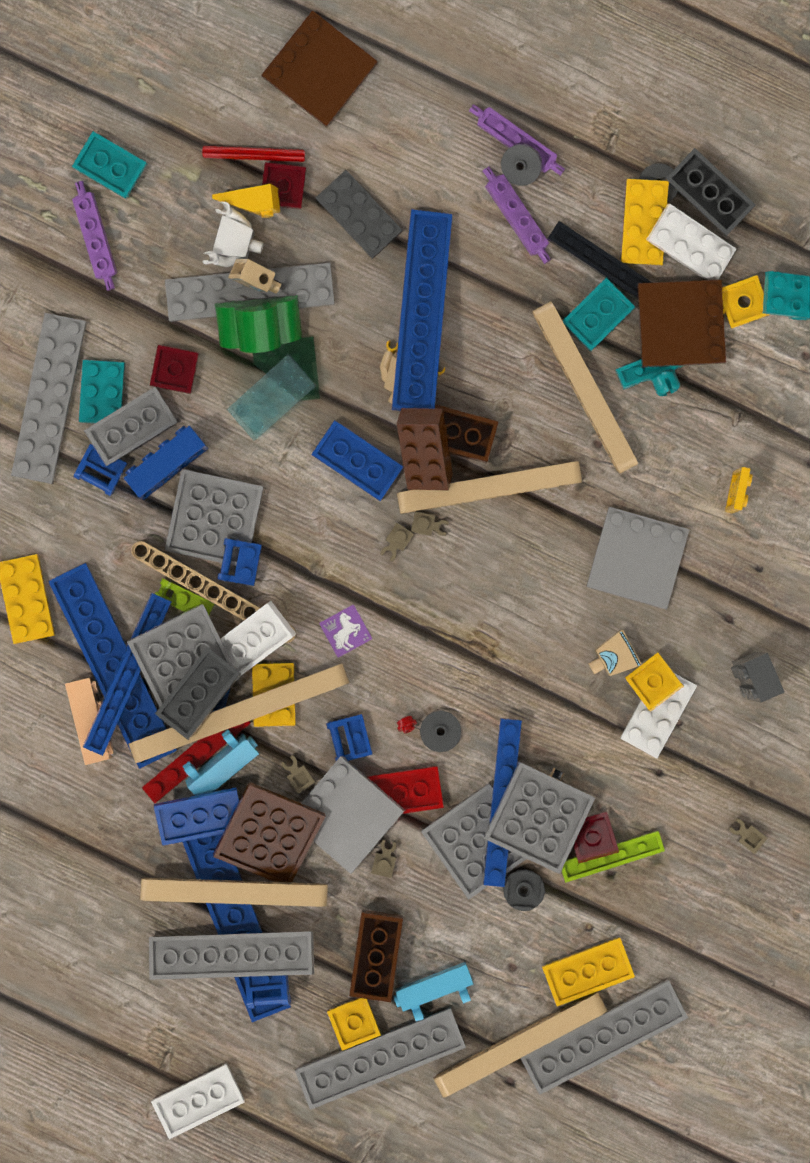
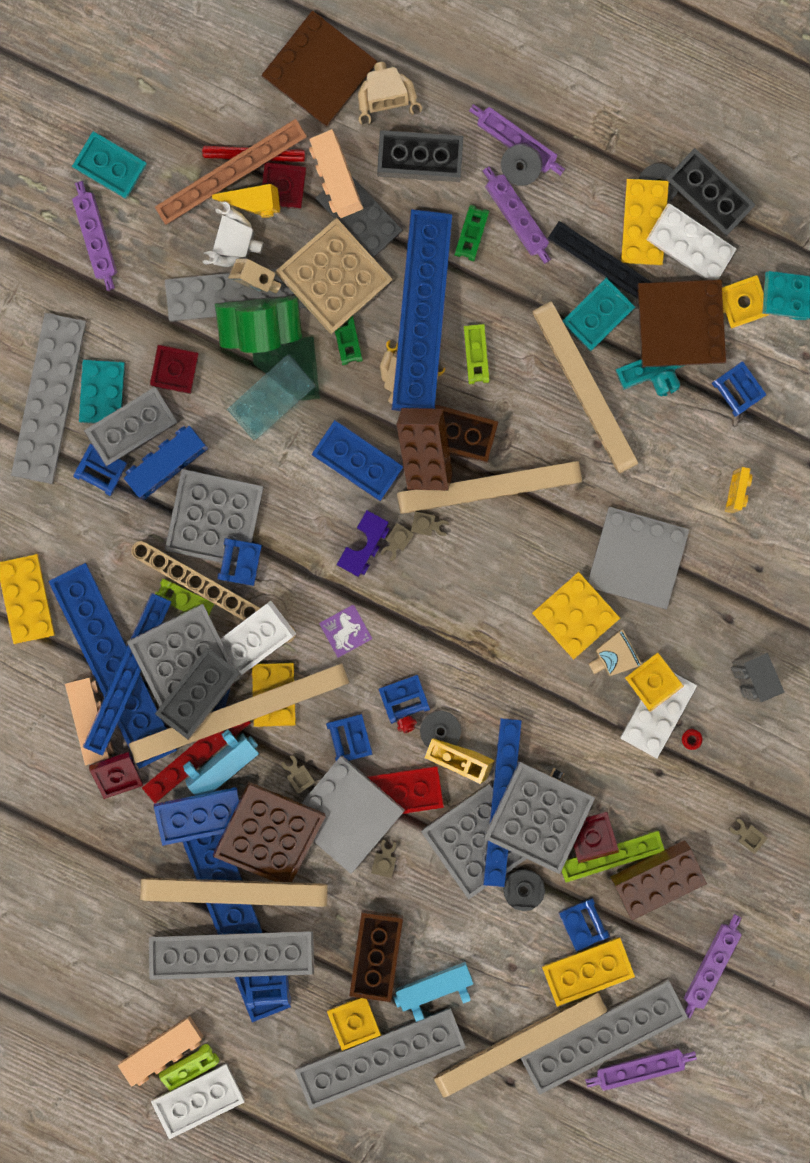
none -> dark red plate [89,752,143,799]
none -> light nougat brick [118,1015,203,1087]
none -> nougat plate [155,119,307,225]
none -> lime plate [158,1044,220,1091]
none -> tan plate [275,218,393,335]
none -> light nougat brick [309,129,364,218]
none -> green plate [335,316,363,366]
none -> dark purple arch [336,510,390,577]
none -> tan torso [358,62,422,125]
none -> dark grey brick [377,130,464,182]
none -> blue plate [379,675,430,724]
none -> yellow slope [425,738,495,784]
none -> green plate [454,204,490,262]
none -> lime plate [463,324,489,385]
none -> yellow plate [532,571,620,660]
none -> blue plate [558,898,610,952]
none -> medium lavender plate [585,1048,697,1091]
none -> reddish brown brick [610,840,707,921]
none -> red plate [681,729,703,750]
none -> medium lavender plate [684,914,742,1019]
none -> blue plate [711,361,766,417]

